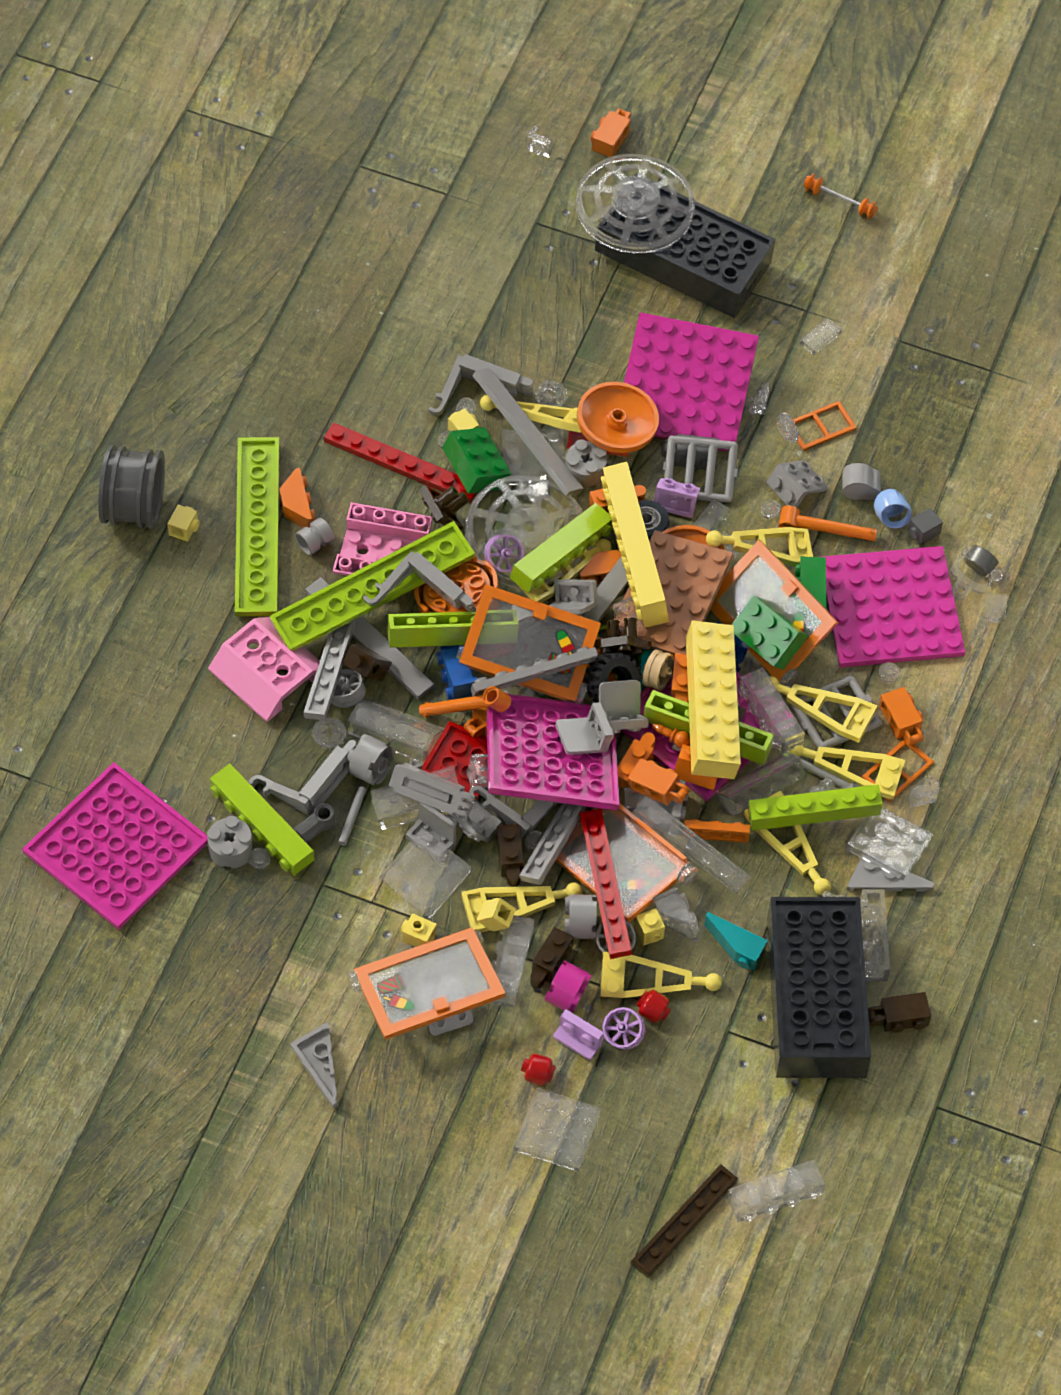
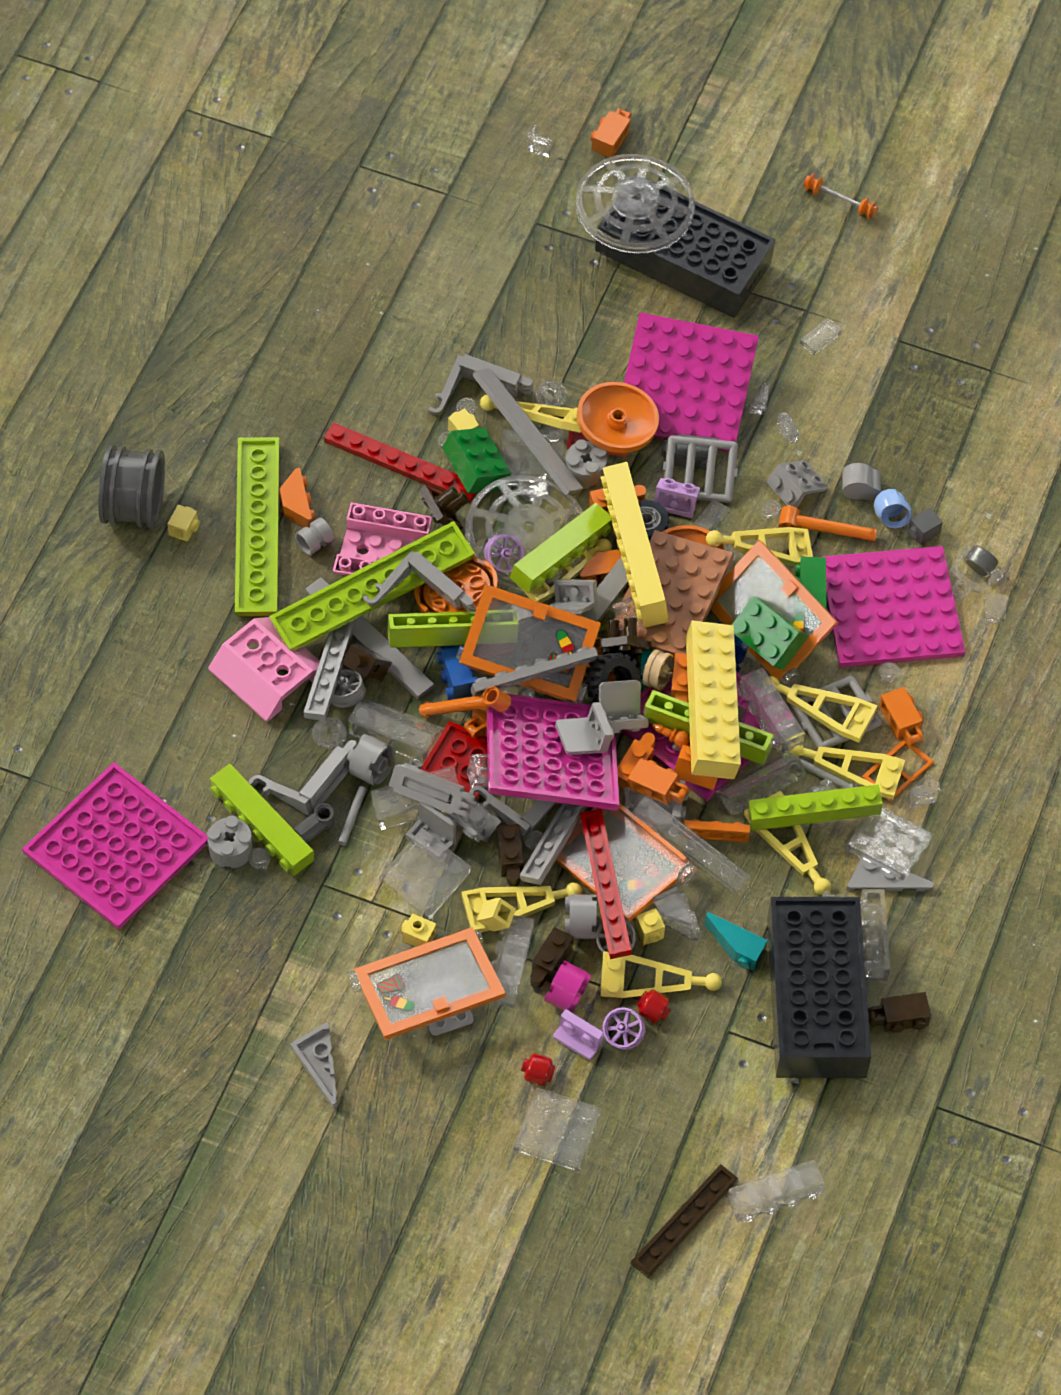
orange window [785,401,857,451] -> none

